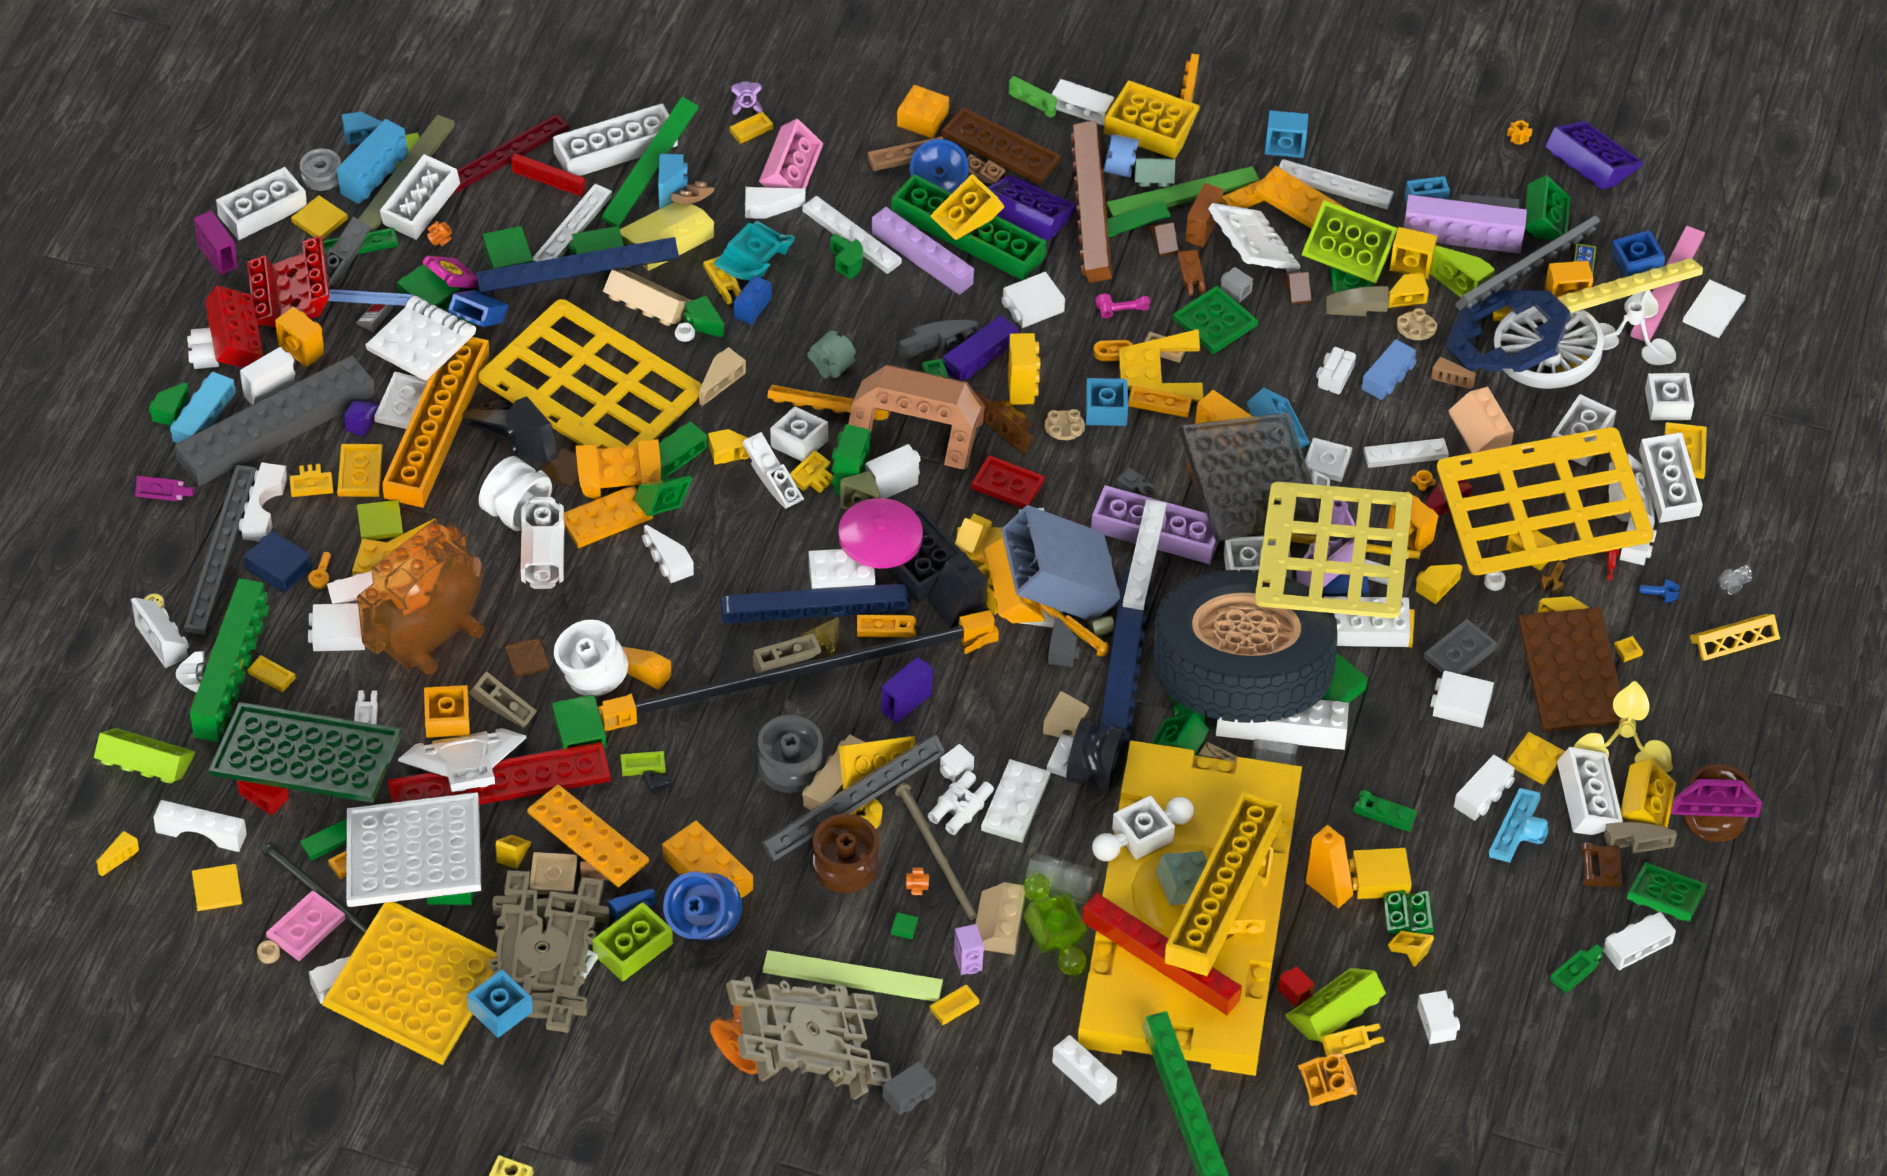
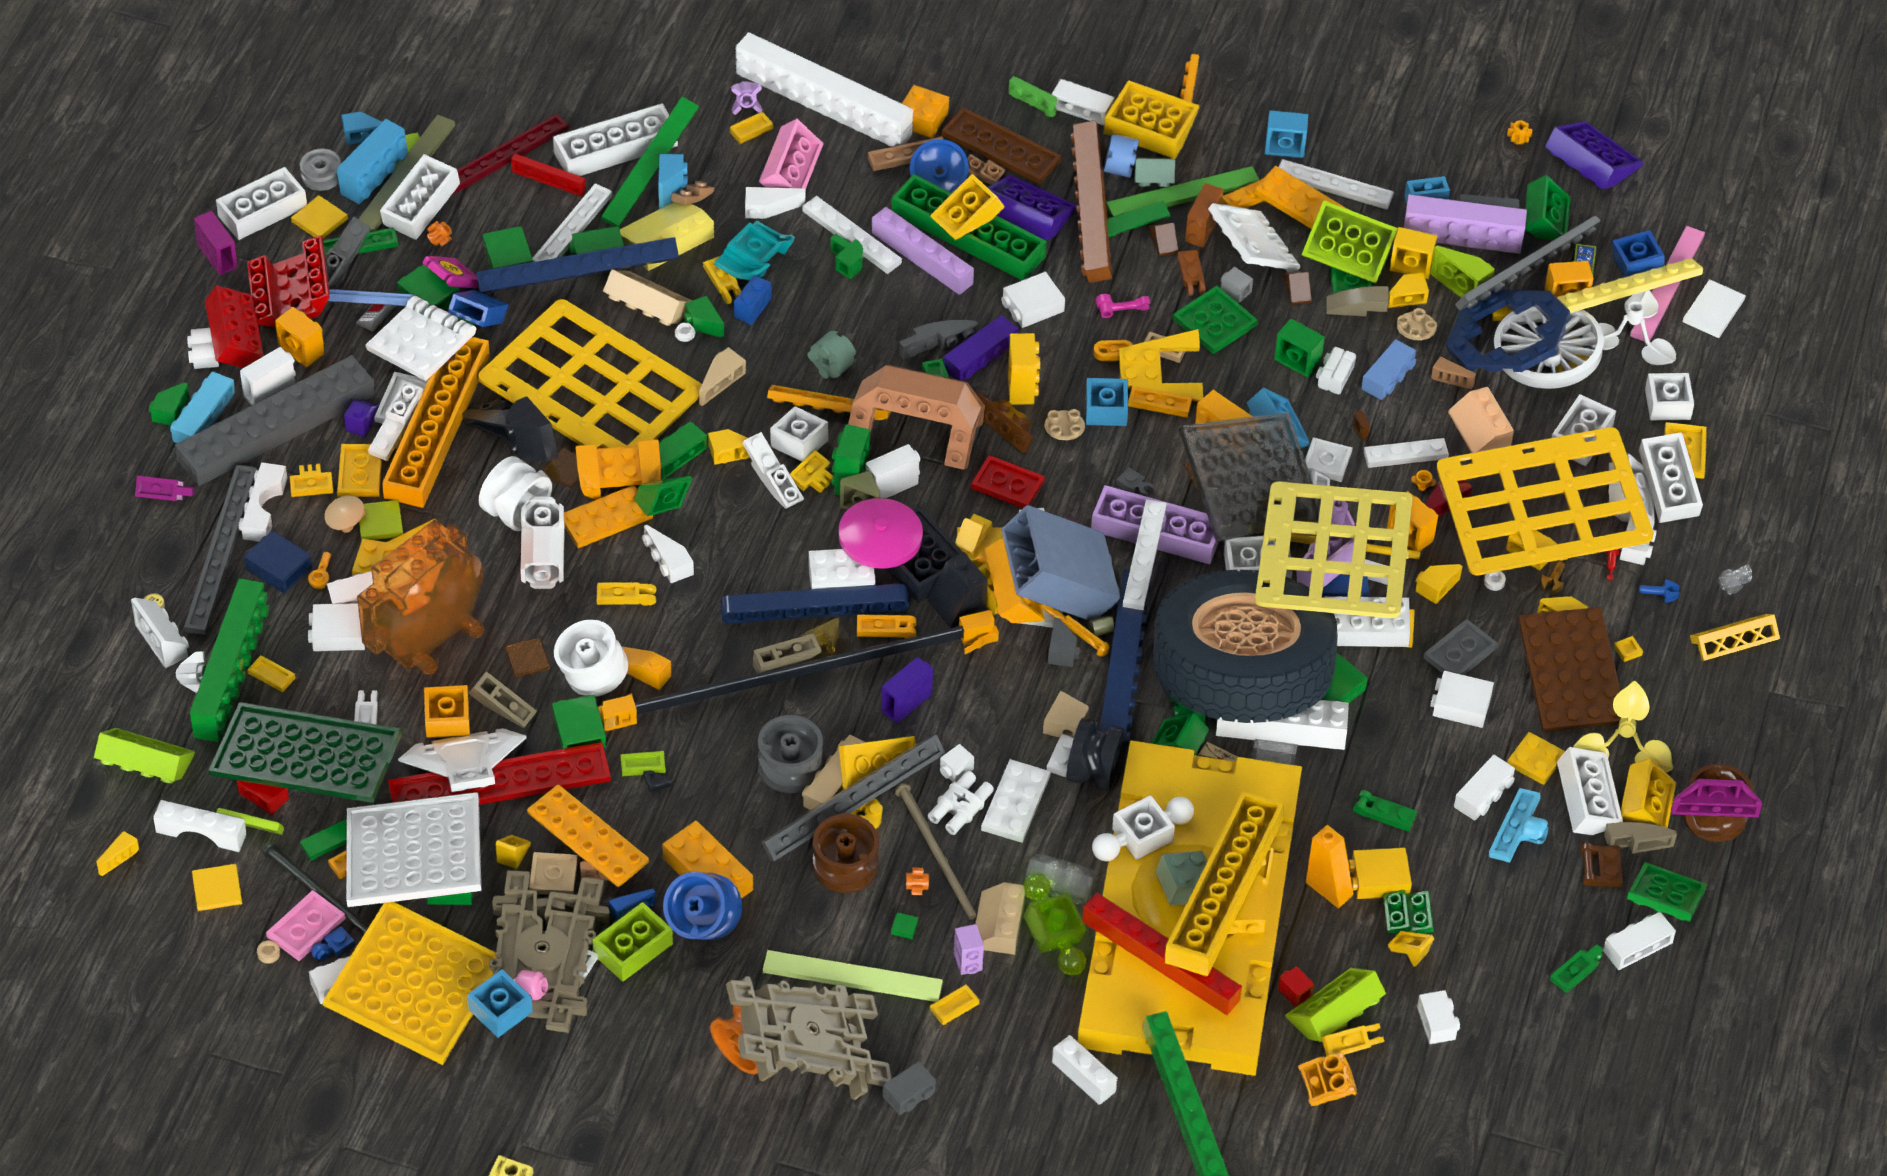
none -> lime tile [216,808,284,835]
none -> blue plate [311,926,355,962]
none -> tan dish [324,496,366,533]
none -> white slope [368,381,423,461]
none -> bright pink head [514,970,548,1000]
none -> yellow hinge [597,583,656,606]
none -> white piece [736,32,913,147]
none -> green brick [1274,319,1325,378]
none -> reddish brown tile [1353,410,1370,440]

